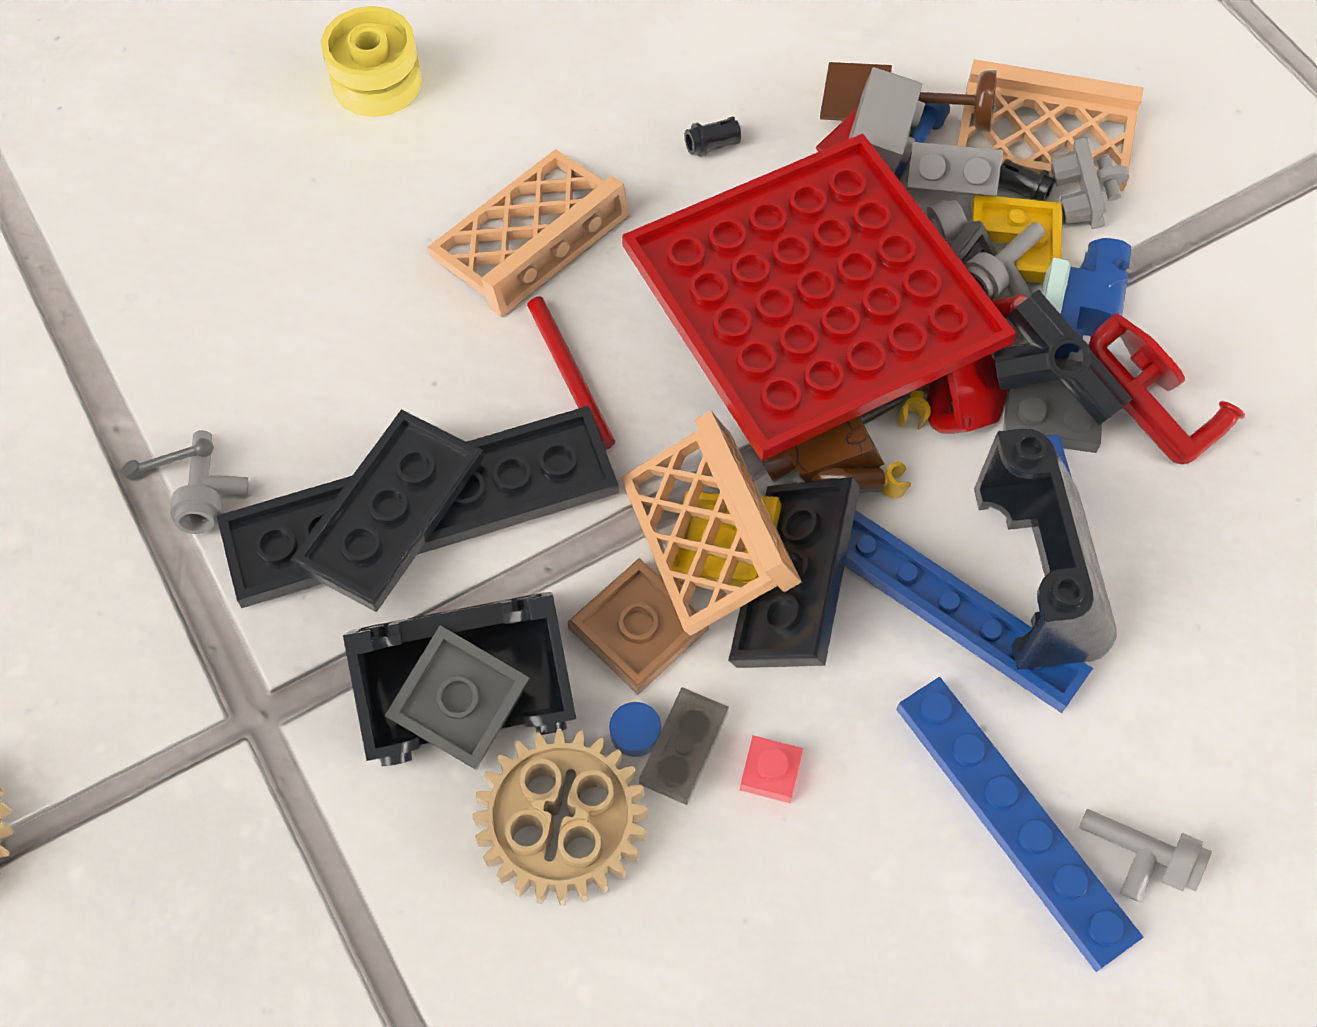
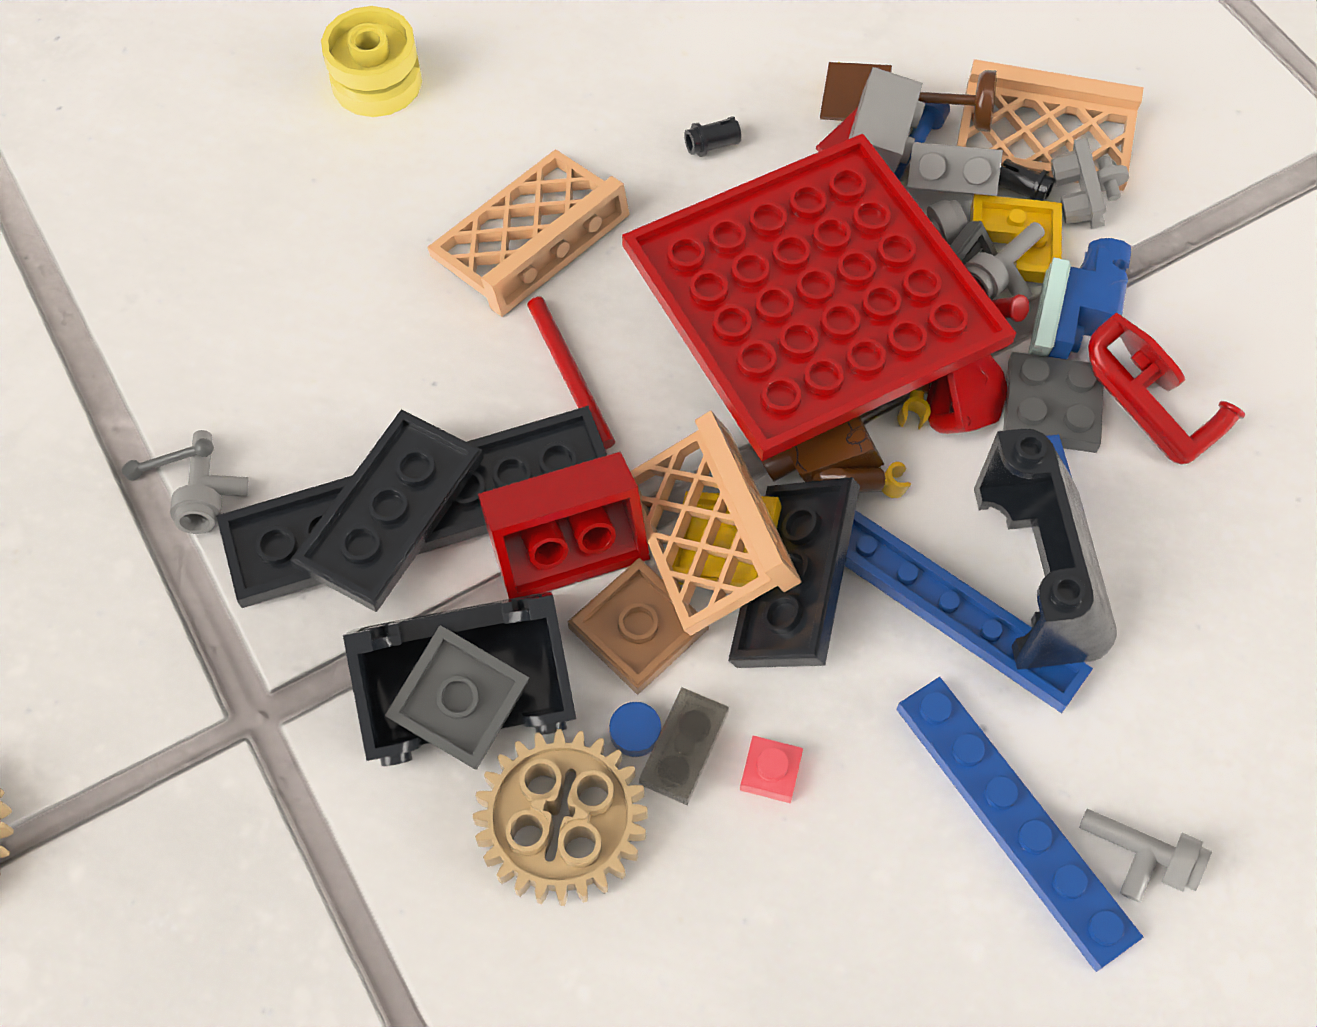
black piece [994,289,1132,425] -> none
none -> red slope [478,451,650,599]

